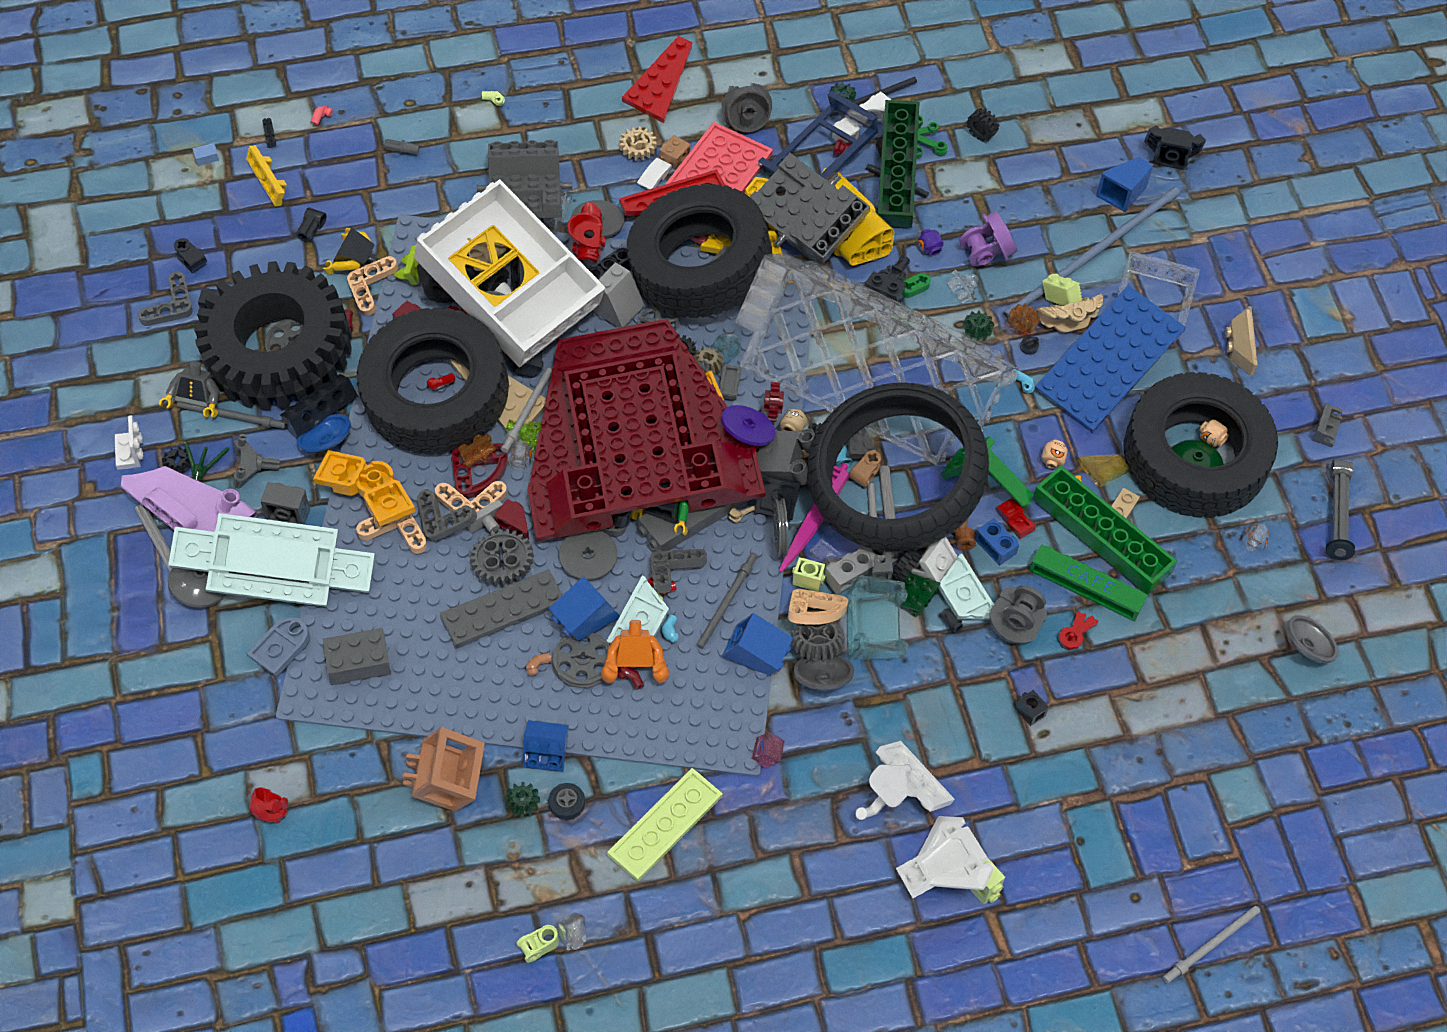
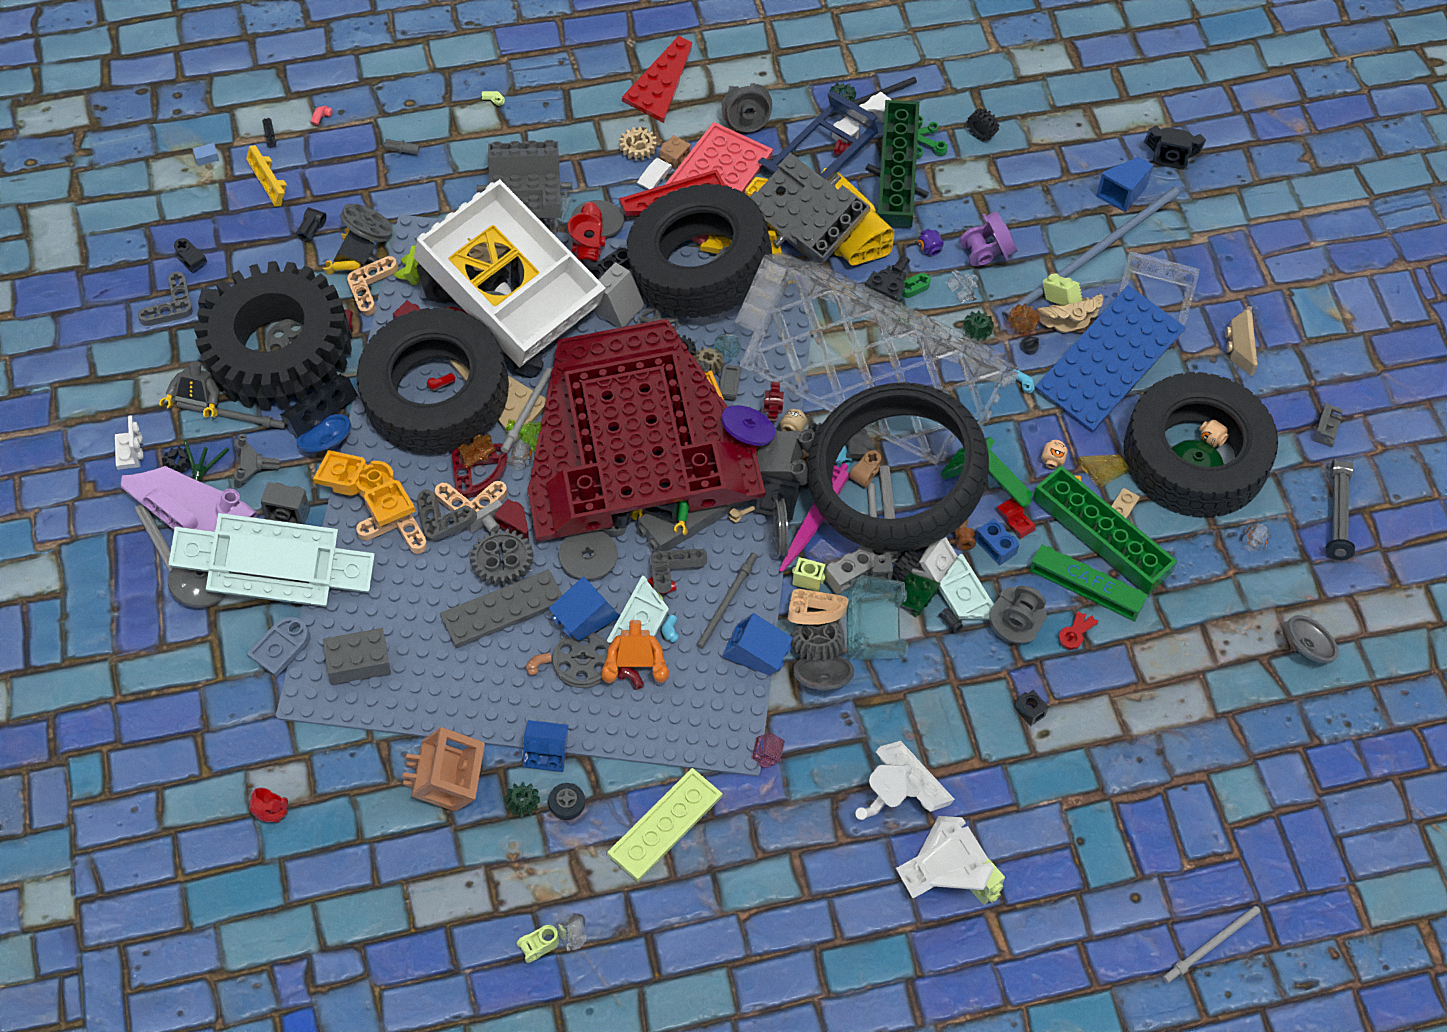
none -> dark grey wedge [340,204,393,242]

